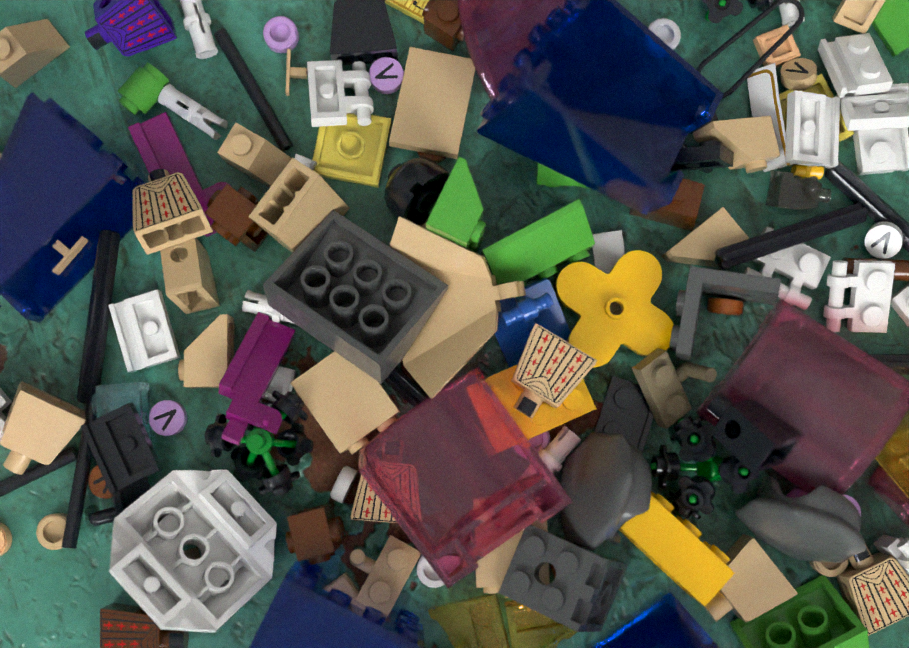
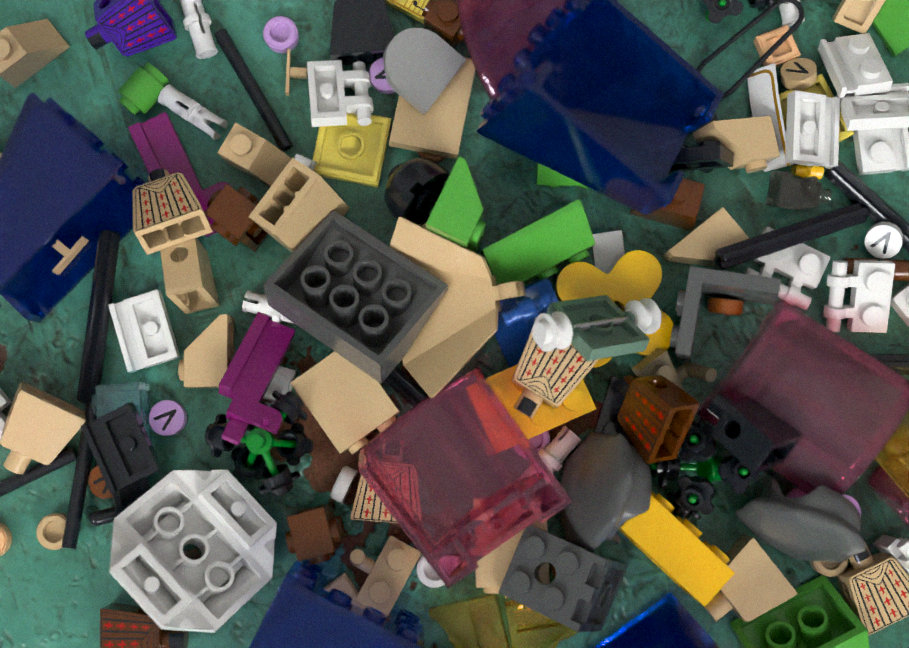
white tile [644,18,681,55] -> none
none -> light grey tile [383,28,466,115]
none -> plate [532,295,662,361]
none -> reddish brown torso [617,375,700,464]

